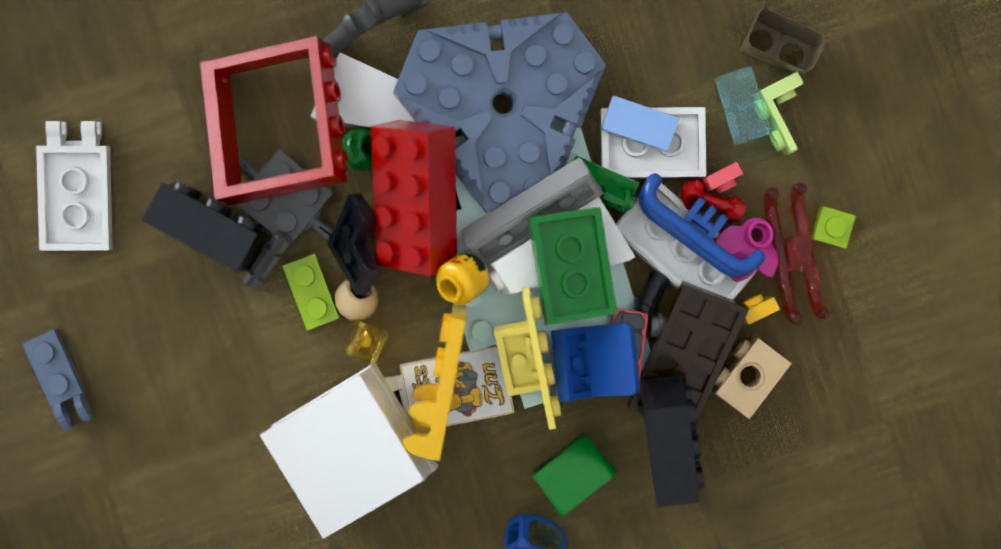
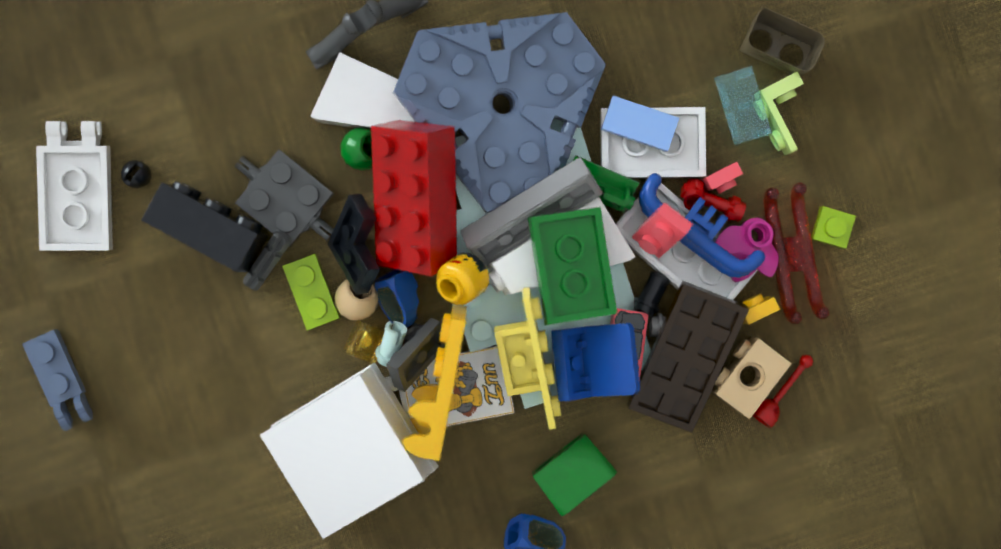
red window [200,36,349,205] -> none
black brick [640,375,705,507] -> none
none -> black hinge [121,160,151,188]
none -> blue rock [375,269,419,328]
none -> light aqua pin [375,321,407,367]
none -> dark grey hinge [386,318,446,392]
none -> coral plate [631,202,693,258]
none -> red hinge [752,354,813,429]

